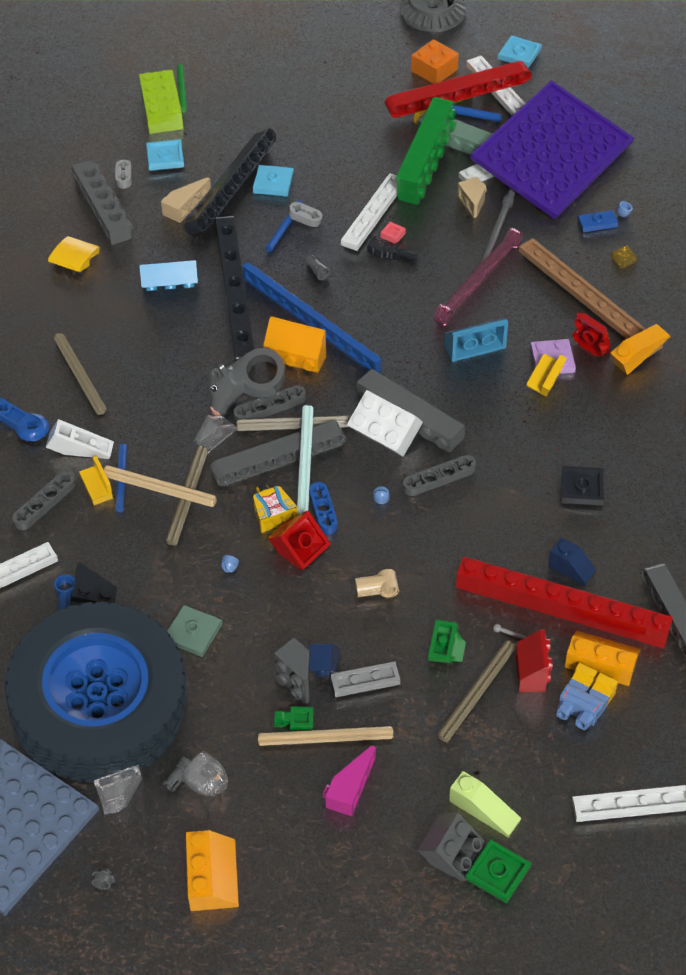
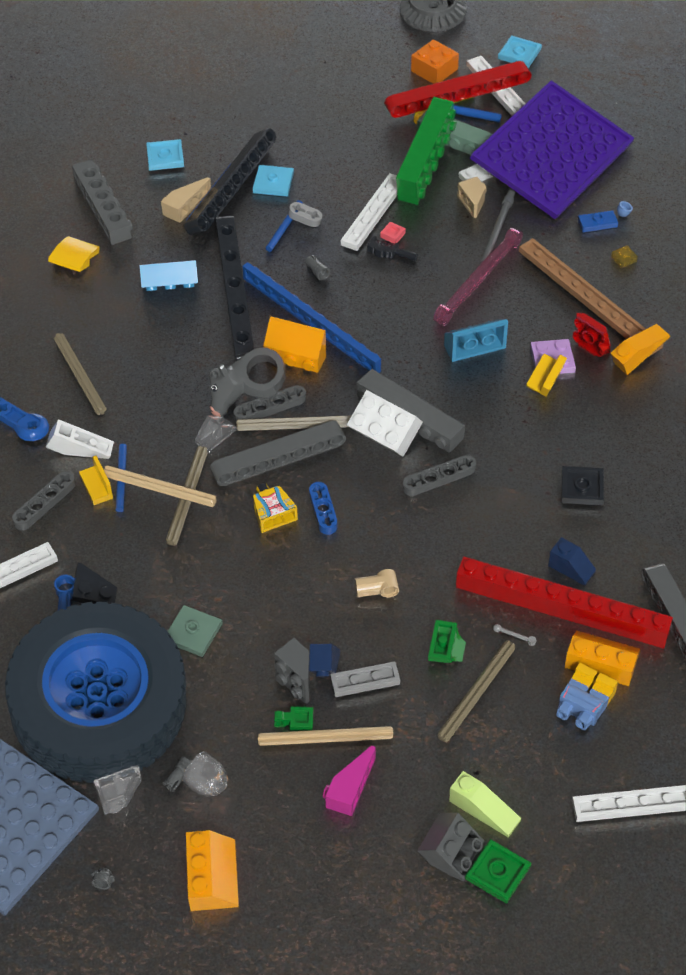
light grey beam [115,159,132,189] -> none
lime brick [139,70,183,134] -> none
green bar [177,64,187,113] -> none
medium blue hinge [221,555,239,573] -> none
red slope [268,511,331,570] -> none
light aqua axle [297,405,313,515] -> none
medium blue hinge [373,486,389,504] -> none
red slope [515,630,552,692] -> none

